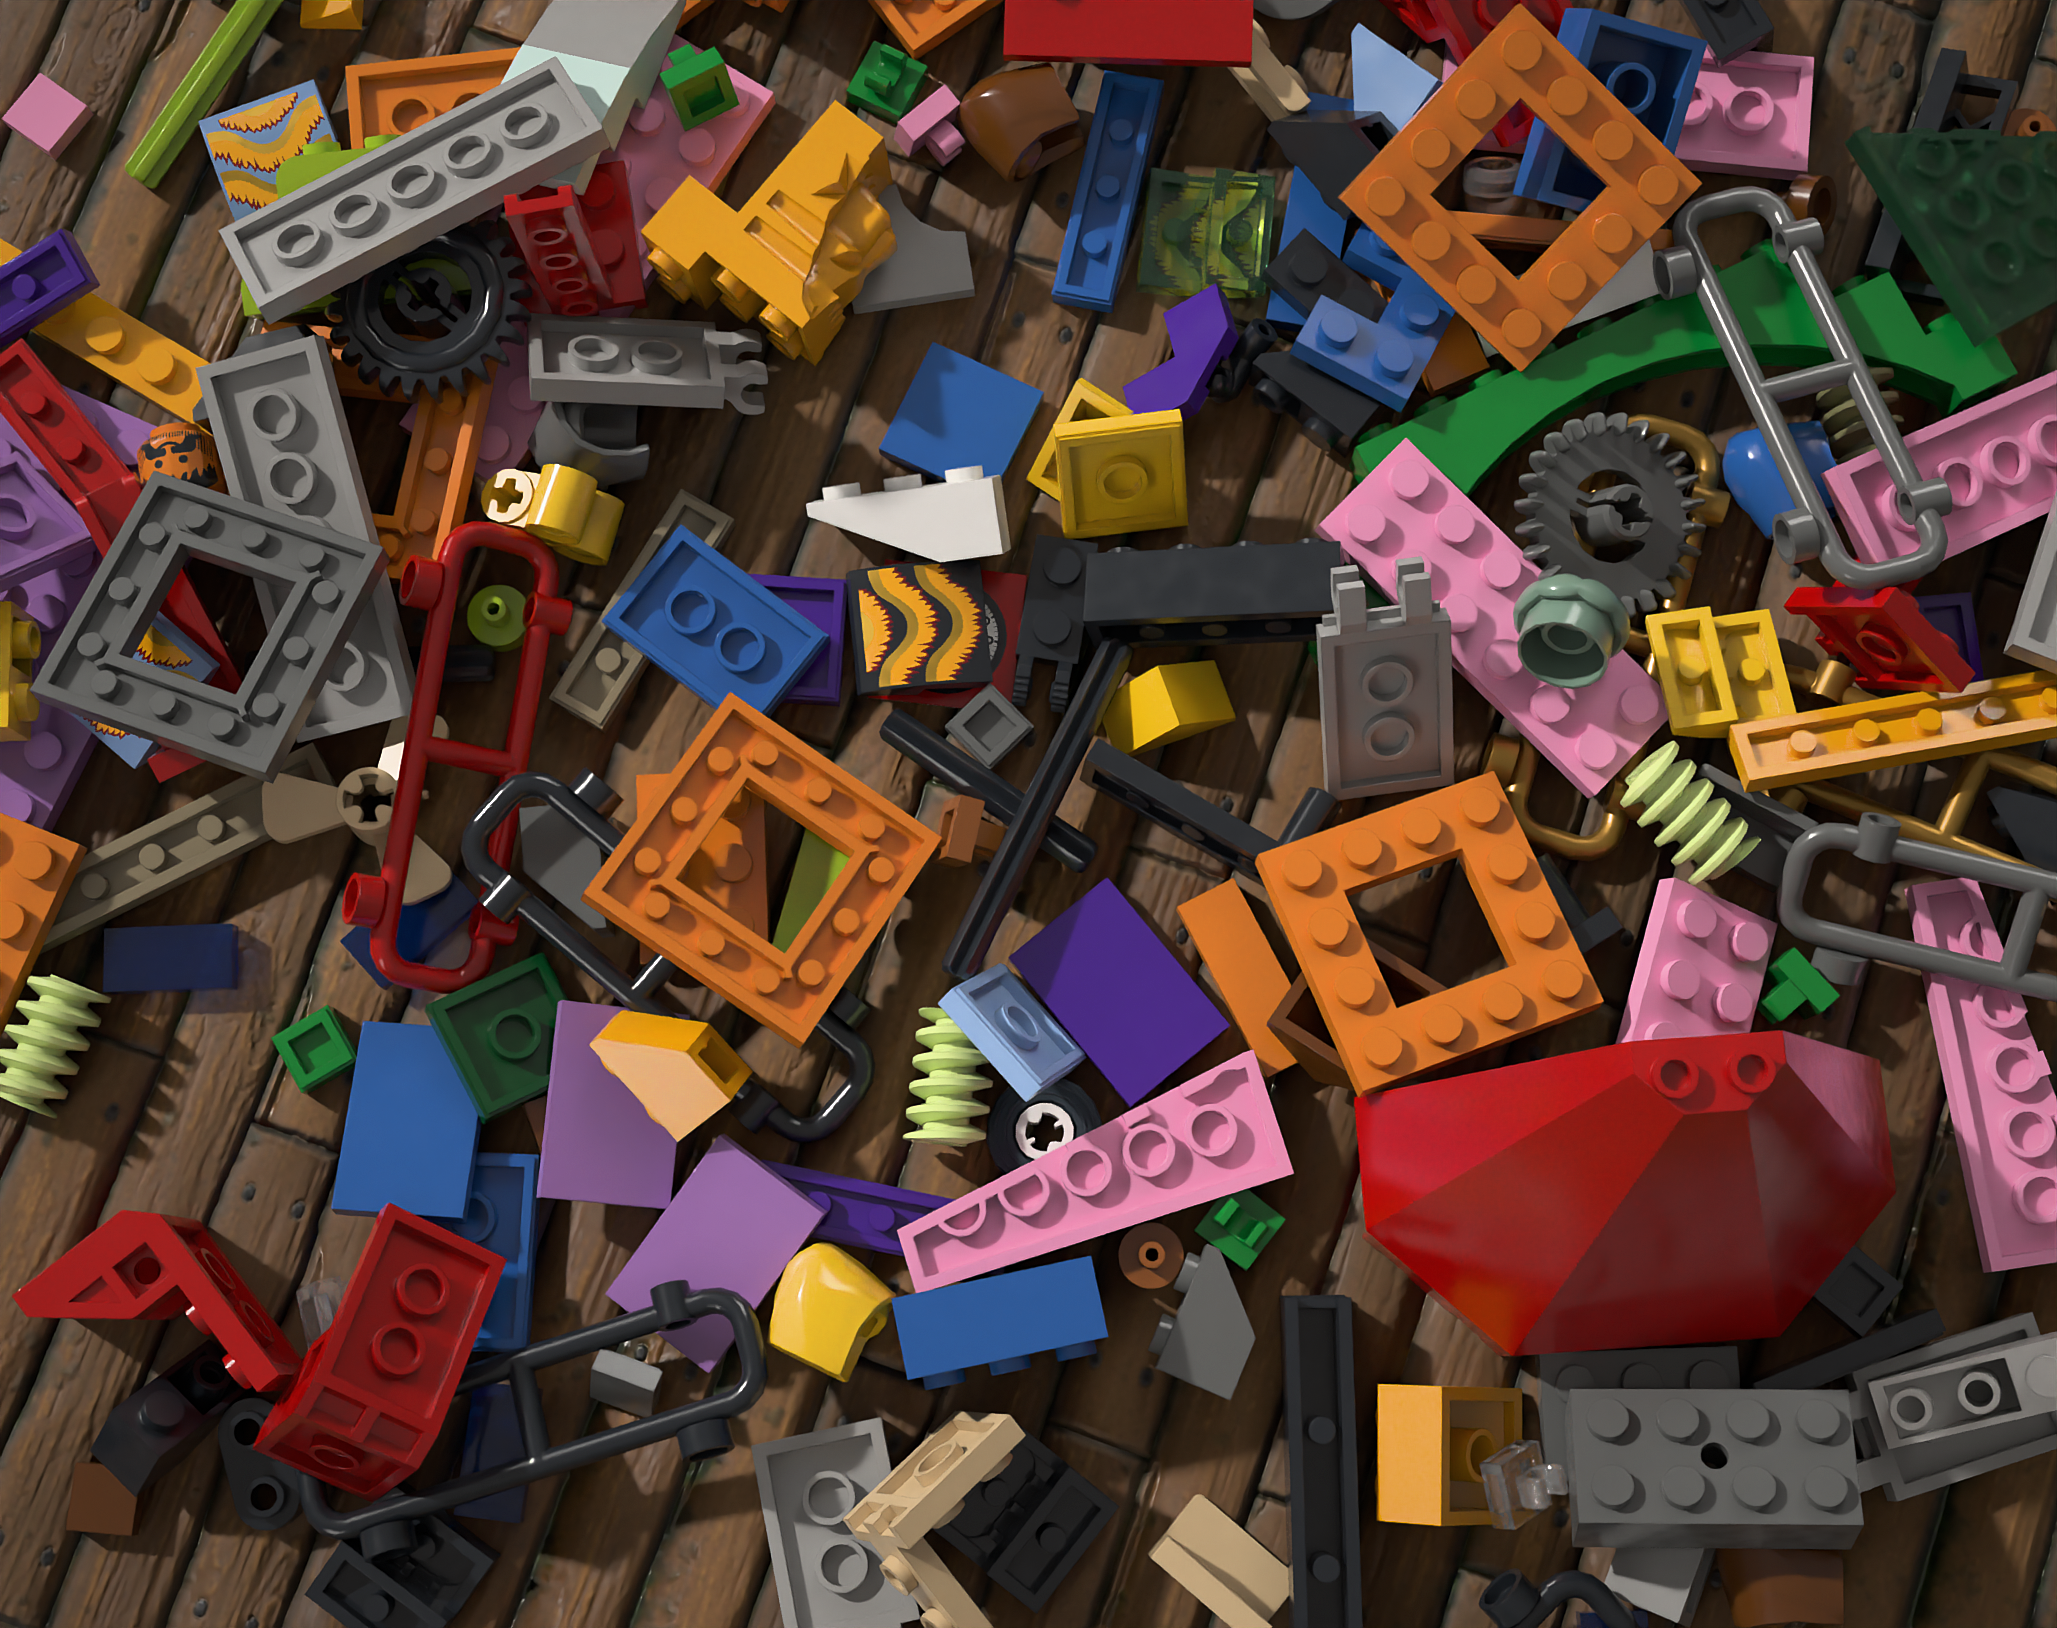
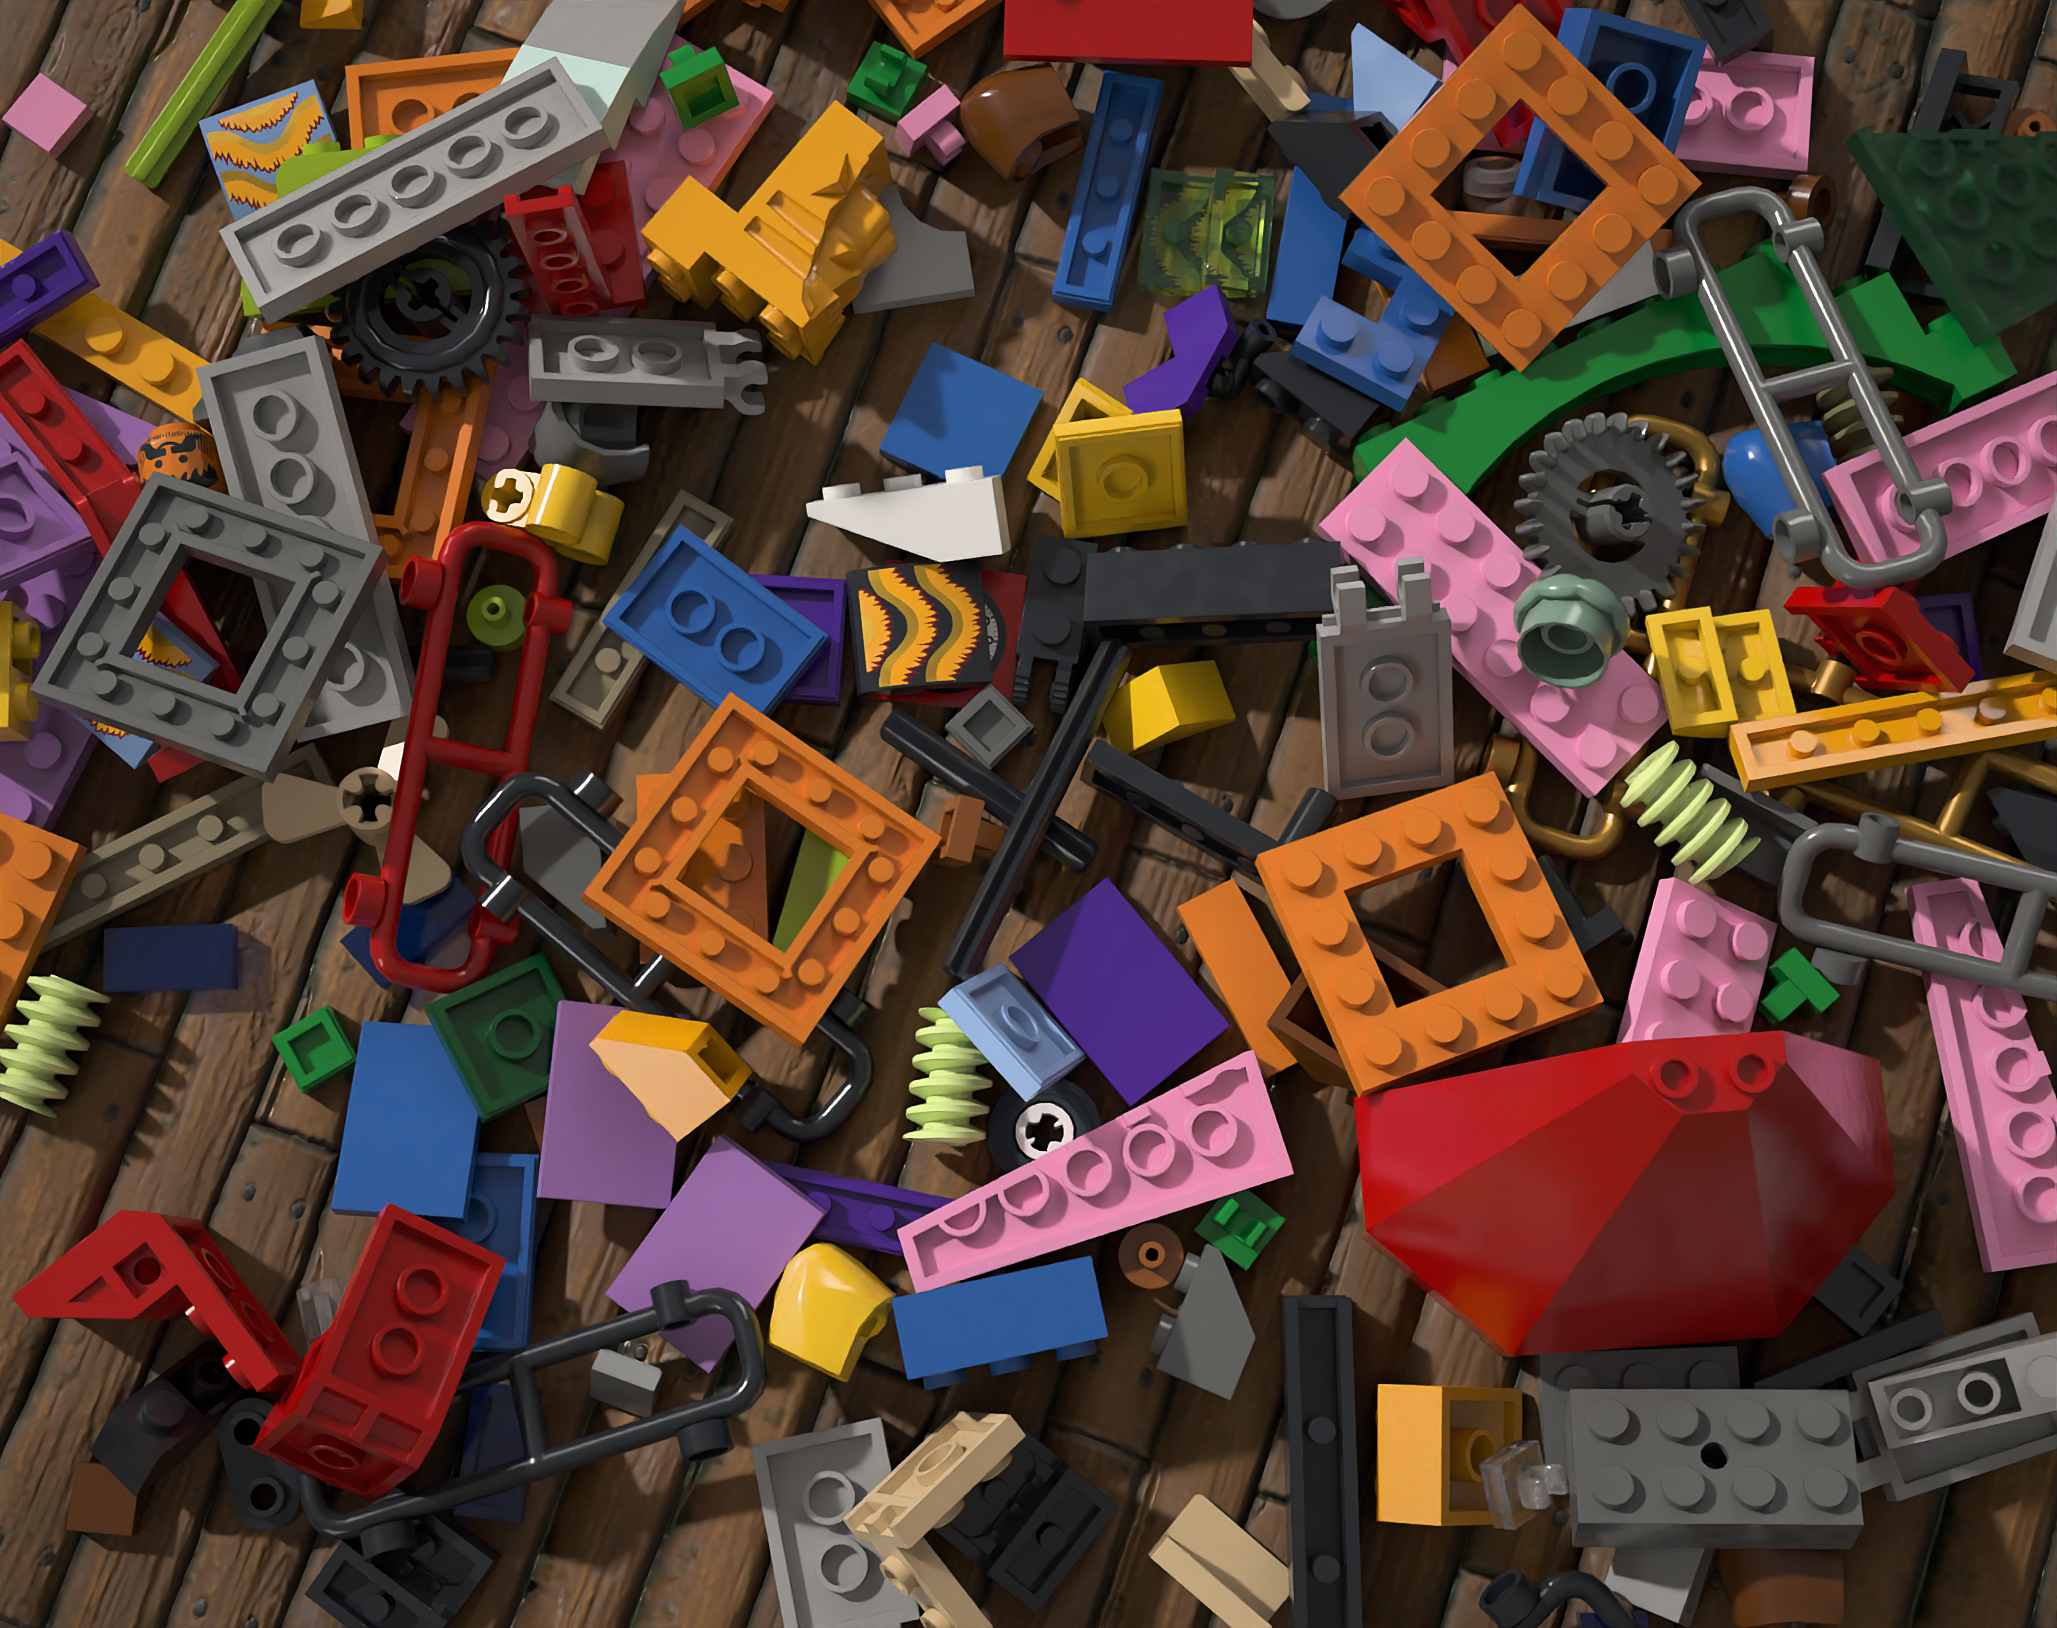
black plate [1260,227,1389,324] -> none

